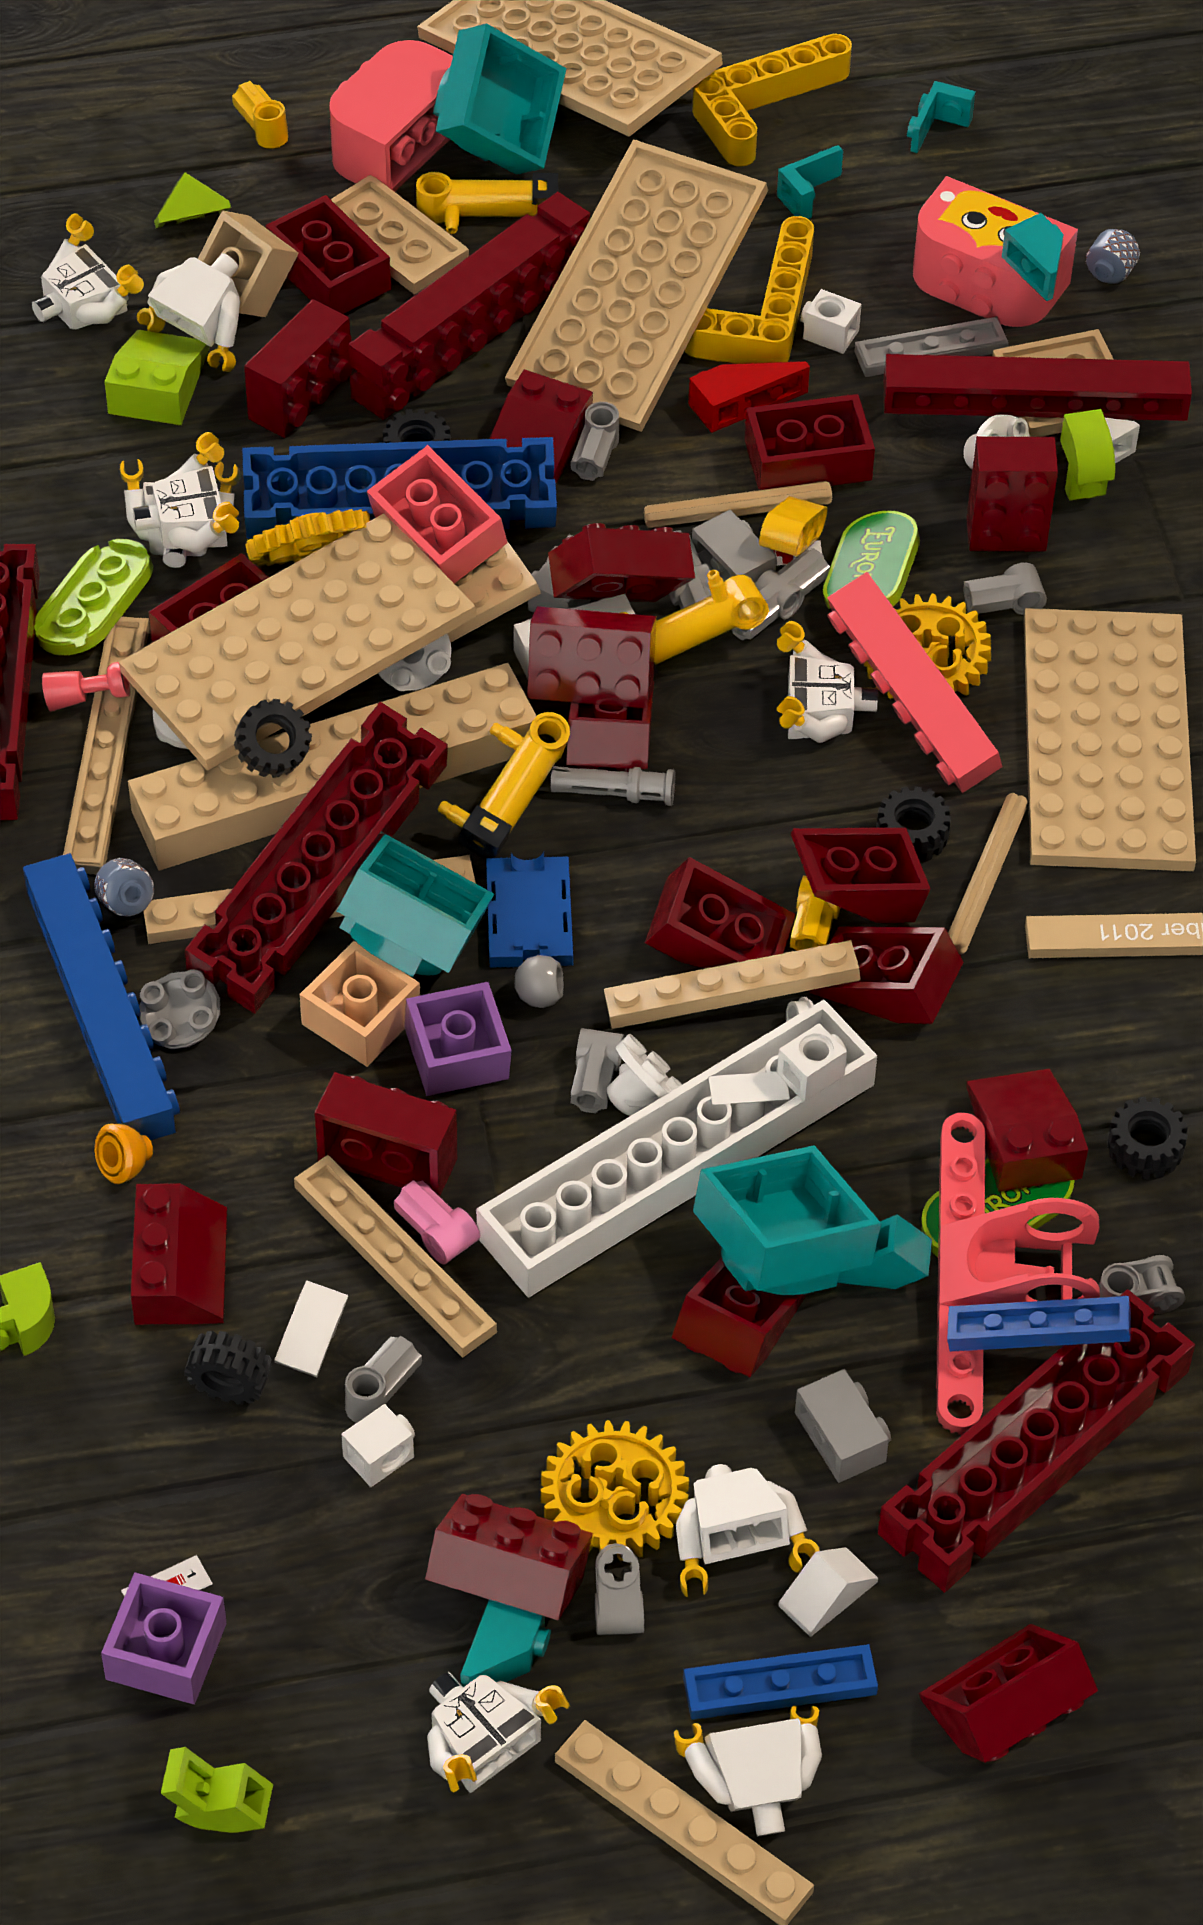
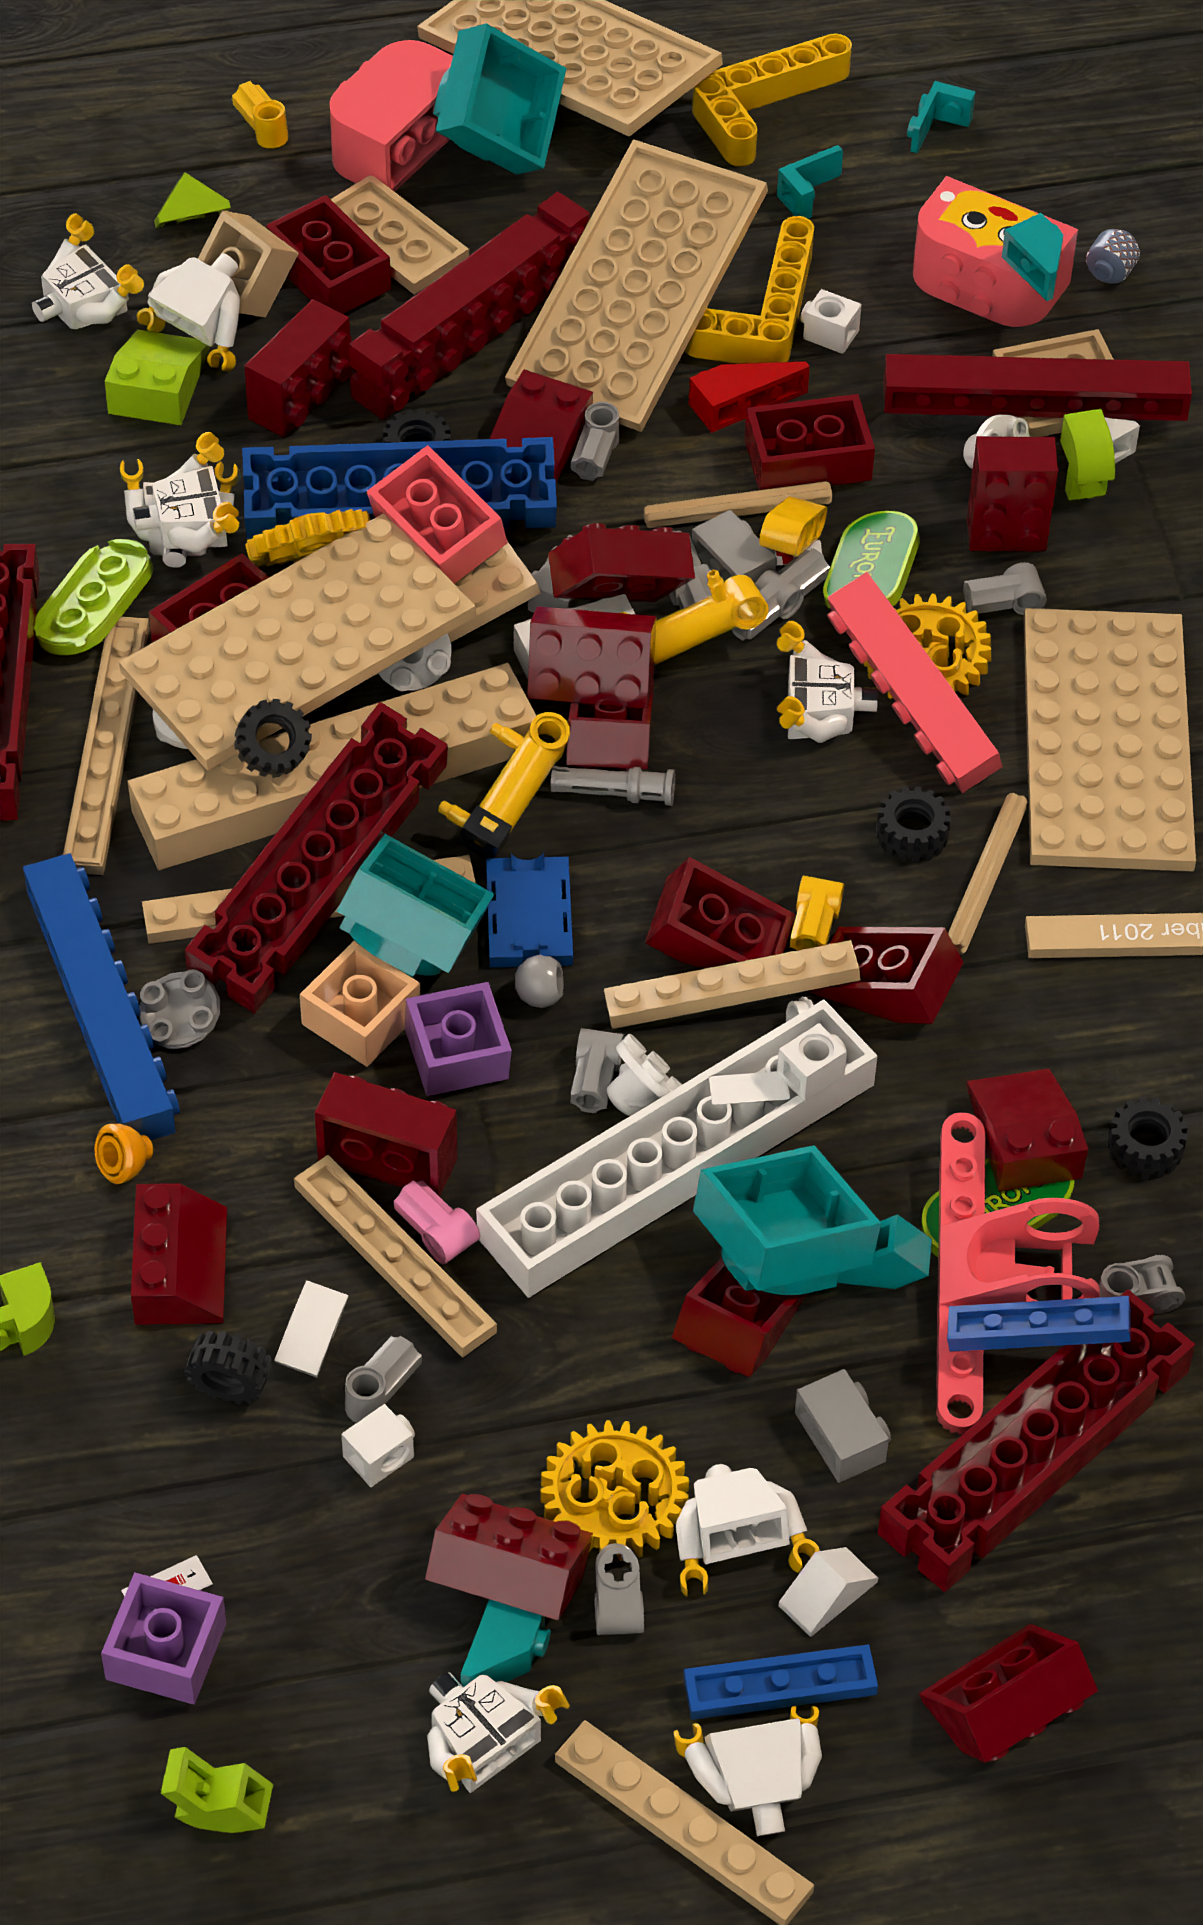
coral piece [42,662,130,712] -> none
sand blue head [94,858,154,917] -> none
yellow piece [416,172,558,234] -> none
dark red slope [791,828,931,923] -> none
light grey tile [854,317,1008,377] -> none

